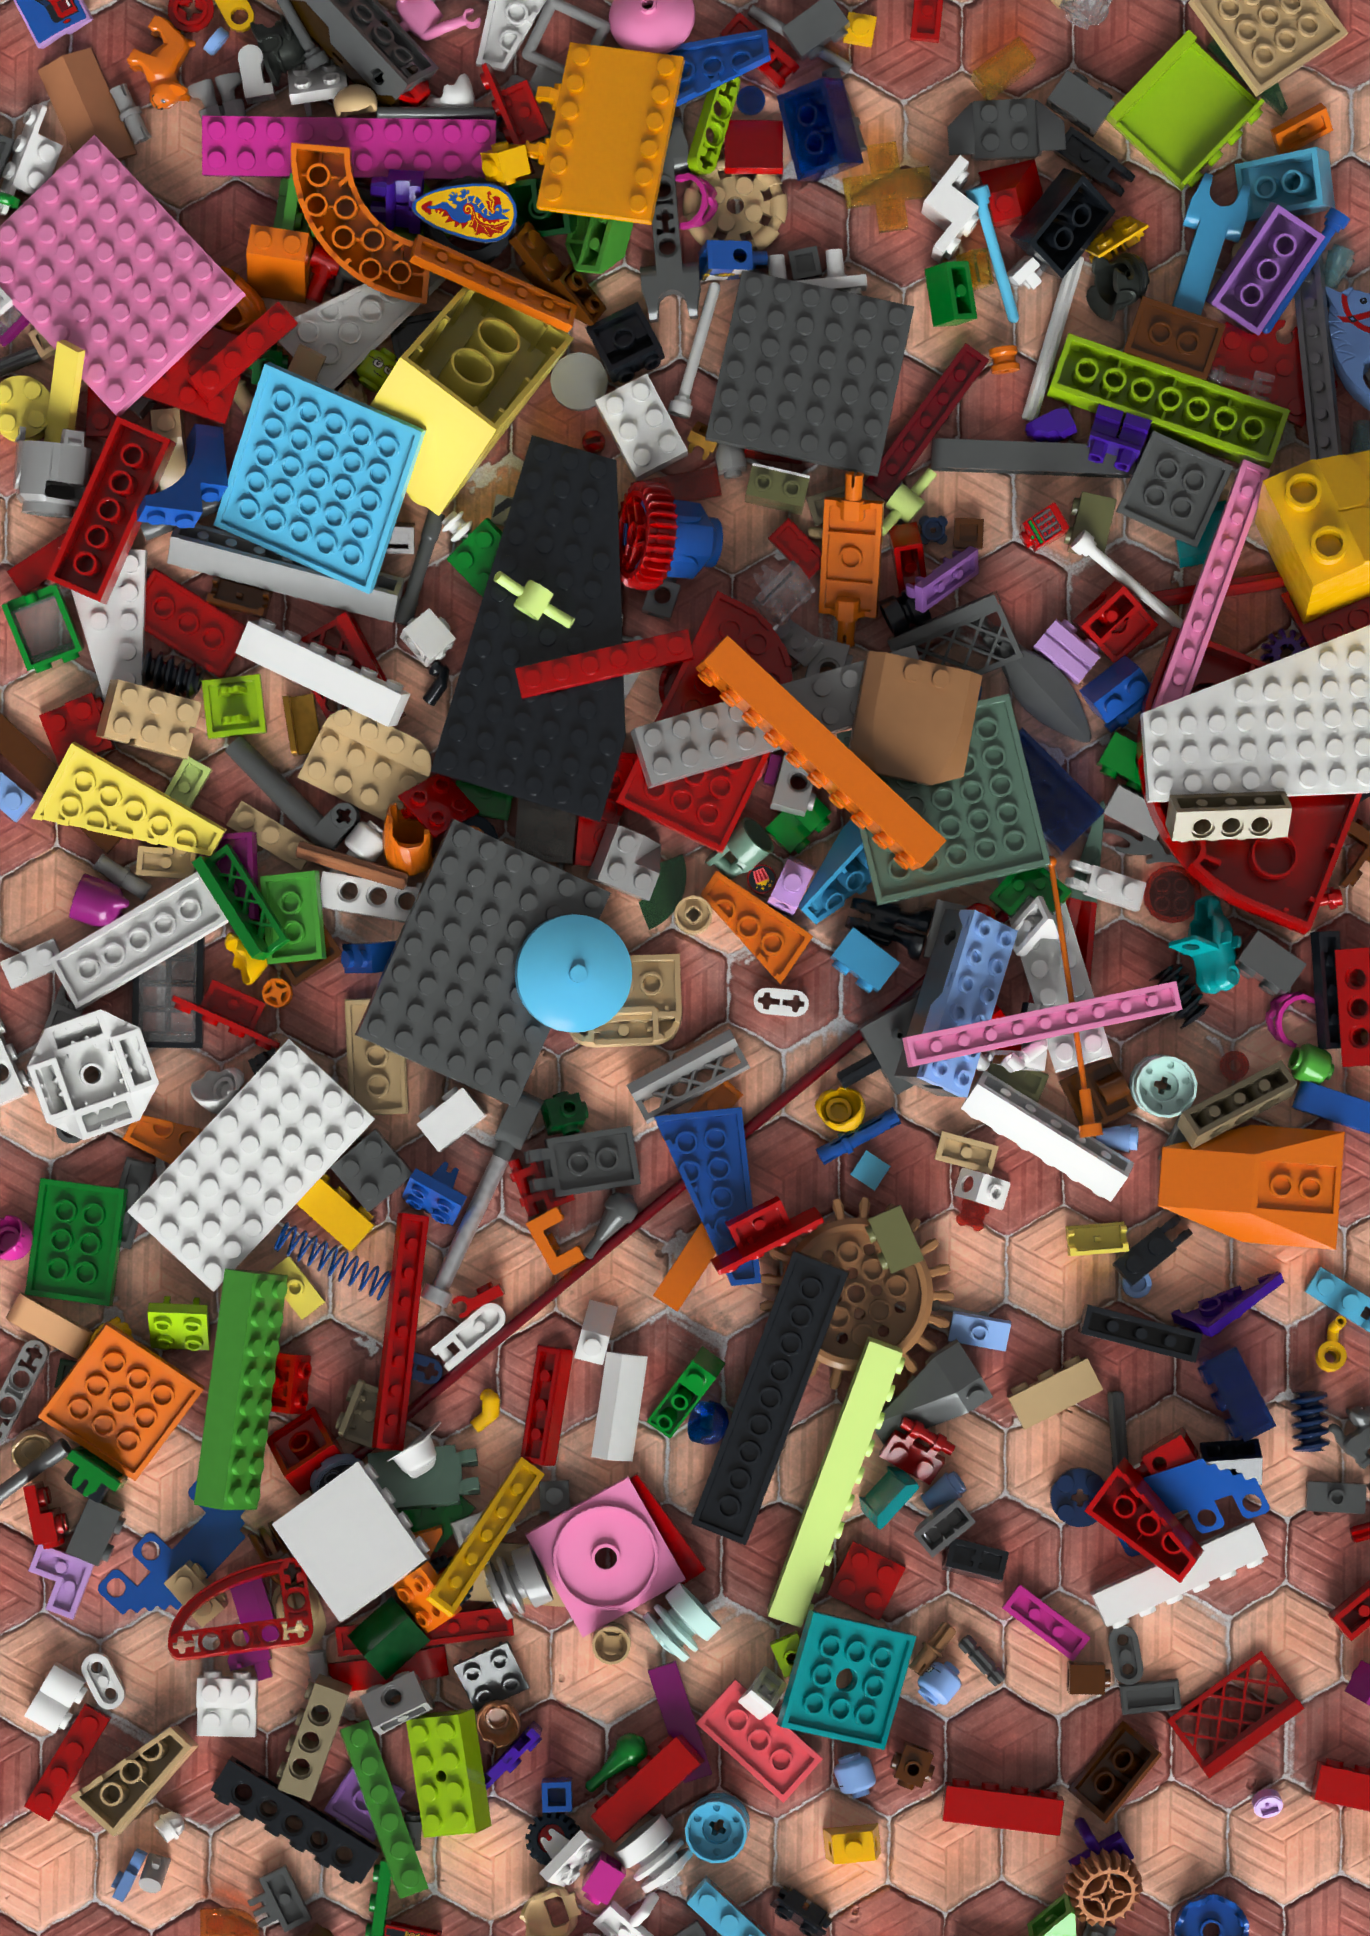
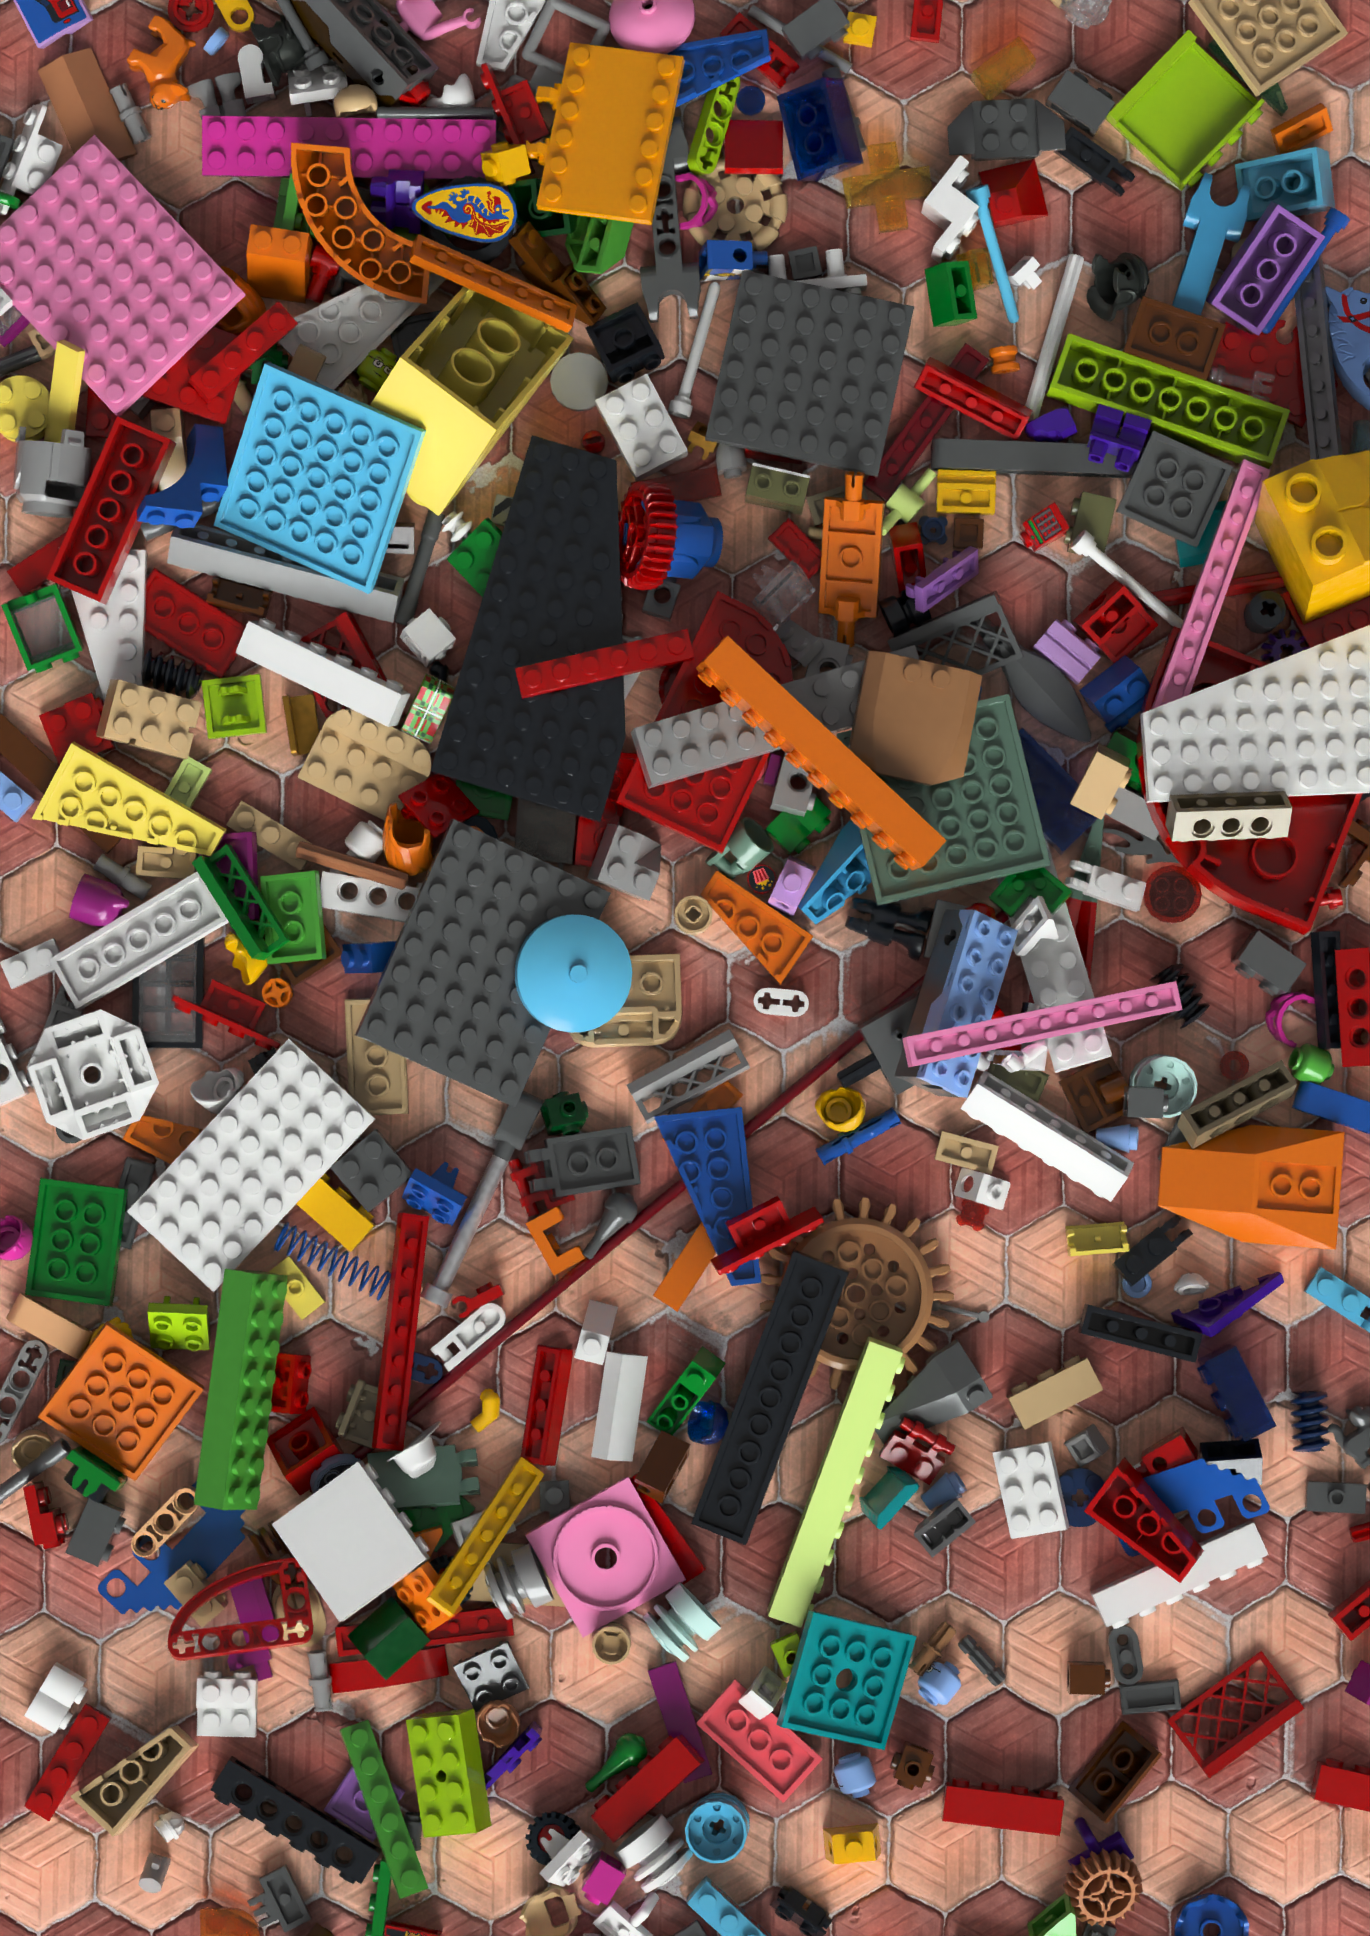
lavender plate [28,1544,94,1620] -> none
white plate [81,1652,126,1709] -> none
medium blue plate [111,1848,148,1902] -> none
dark grey axle [225,735,361,851] -> none
dark tan brick [276,1674,352,1801] -> none
light grey brick [360,1671,436,1735] -> none
white brick [417,1087,487,1152] -> none
yellowish green piece [494,571,575,628] -> none
blue brick [541,1777,573,1813] -> none
clear green tile [639,854,686,930] -> none
red plate [827,1541,906,1621] -> none
dark azure brick [830,927,900,994] -> none
medium azure tile [850,1150,891,1191] -> none
olive brick [865,1205,924,1274] -> none
black hinge [942,1538,1009,1584] -> none
light blue plate [948,1310,1011,1352] -> none
dark pink plate [1002,1584,1090,1661] -> none
black brick [1010,168,1116,279] -> none
orange piece [1048,856,1103,1138] -> none
yellow hinge [1085,216,1149,263] -> none
dark grey axle [1107,1391,1129,1471] -> none
teal piece [1168,895,1241,994] -> none
lavender tile [1252,1789,1283,1818] -> none
yellow plate [1315,1316,1347,1372] -> none
clear light blue cone [1324,244,1356,290] -> none
none -> light nougat beam [131,1486,199,1557]
none -> piece [400,673,455,744]
none -> reddish brown hinge [635,1430,691,1504]
none -> red slope [914,357,1033,441]
none -> yellow plate [936,469,996,515]
none -> white plate [993,1441,1070,1539]
none -> light grey slope [1064,1424,1109,1468]
none -> tan brick [1070,744,1133,820]
none -> dark grey brick [1123,1086,1169,1119]
none -> white animal [1174,1273,1210,1295]
none -> black piece [1244,591,1286,634]

